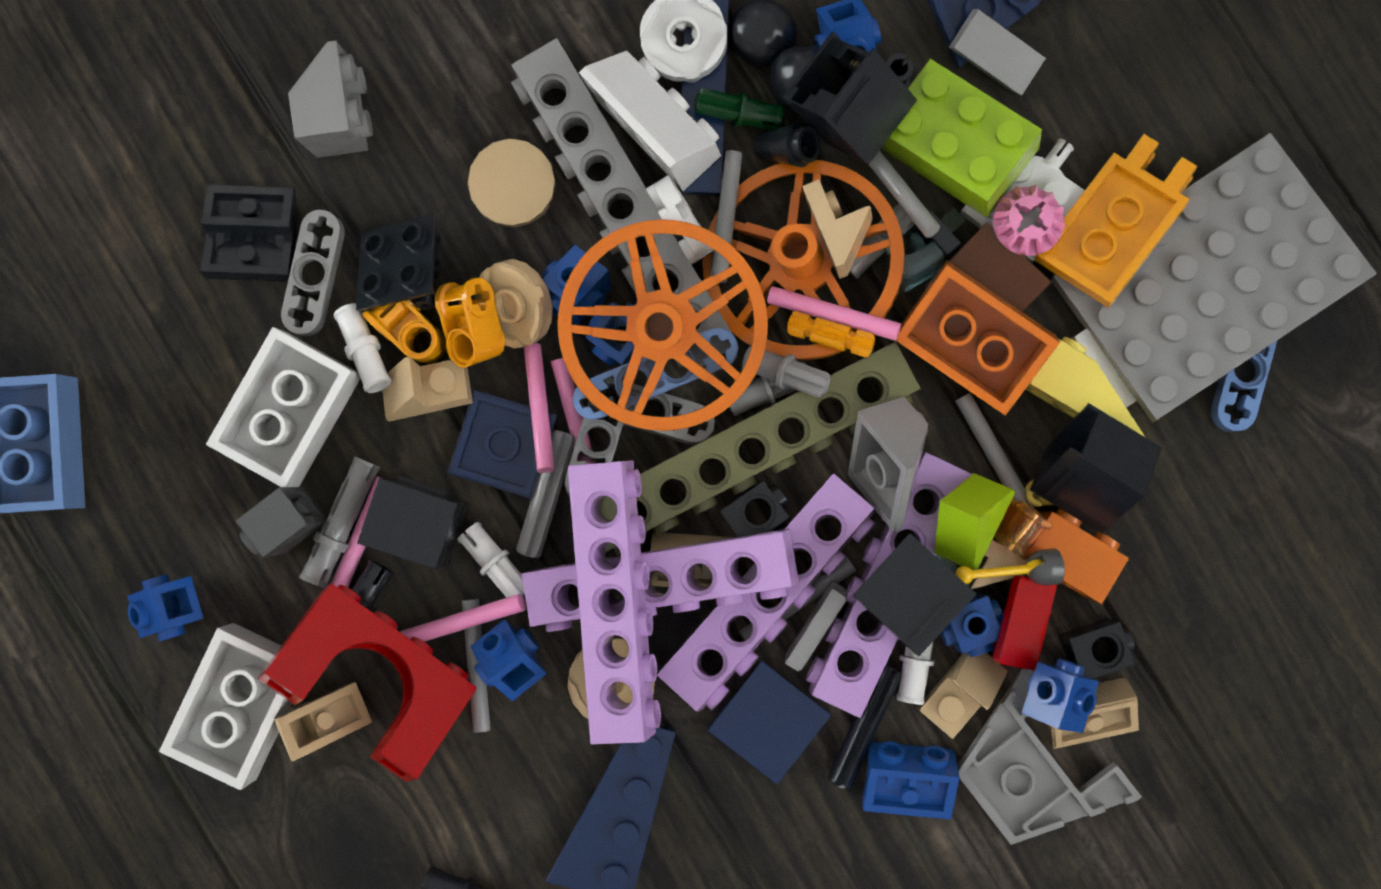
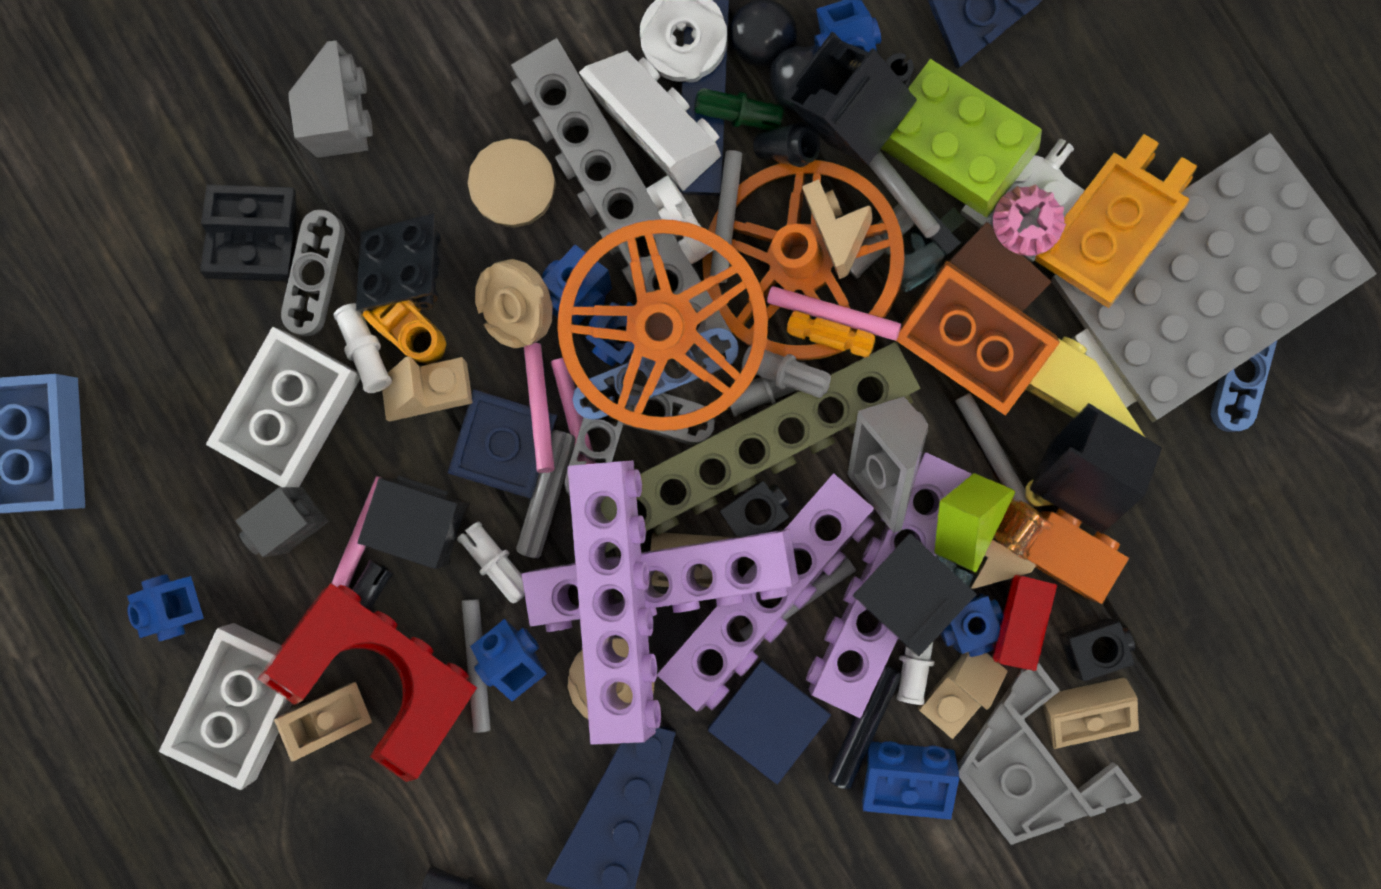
light grey pin [299,456,381,588] -> none
bright pink bar [400,594,526,642] -> none
light orange piece [435,278,505,368] -> none
light grey tile [785,581,847,671] -> none
light grey tile [949,9,1046,96] -> none
hinge [955,548,1065,586] -> none
blue brick [1022,658,1099,733] -> none

